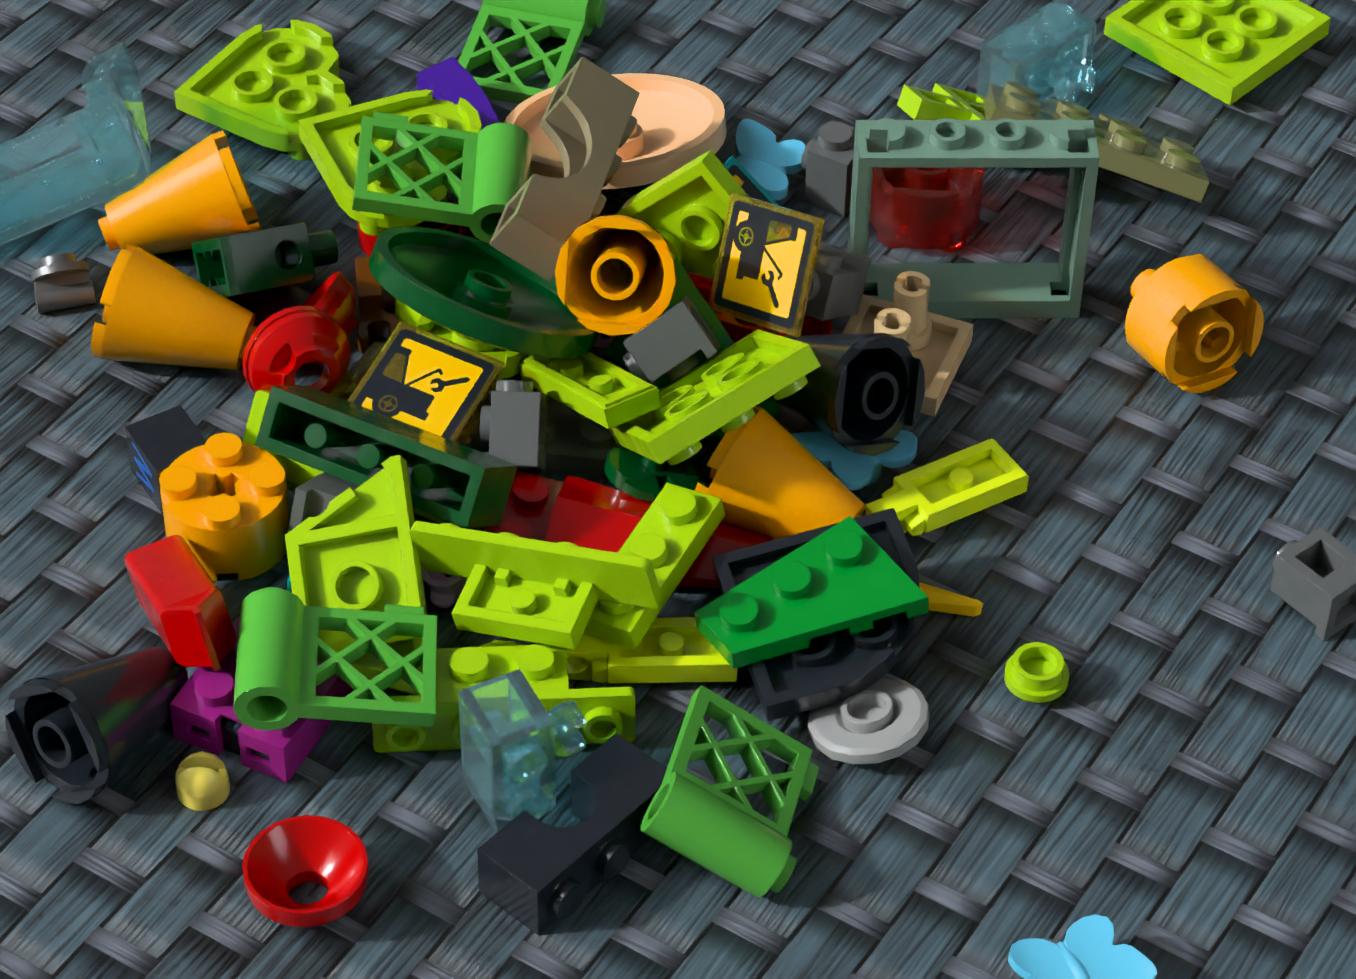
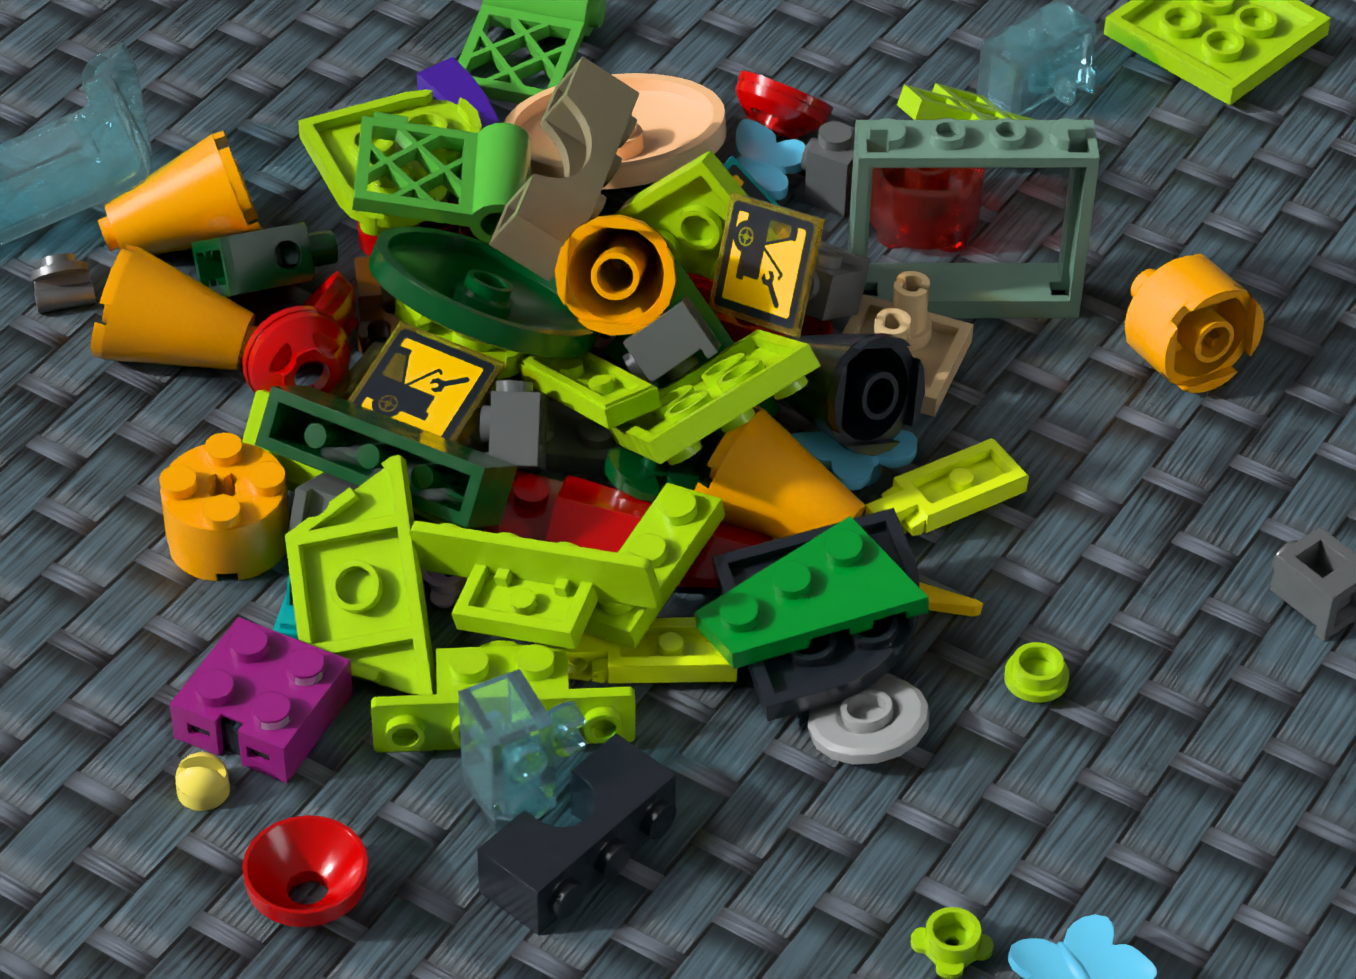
black cone [5,647,188,804] -> none
red piece [124,535,236,671] -> none
black brick [125,405,206,515] -> none
lime plate [174,20,351,160] -> none
bright green piece [233,587,437,731] -> none
bright green piece [641,685,820,898] -> none
olive plate [983,81,1209,203] -> none
none -> red piece [735,70,833,140]
none -> lime plate [910,907,994,979]

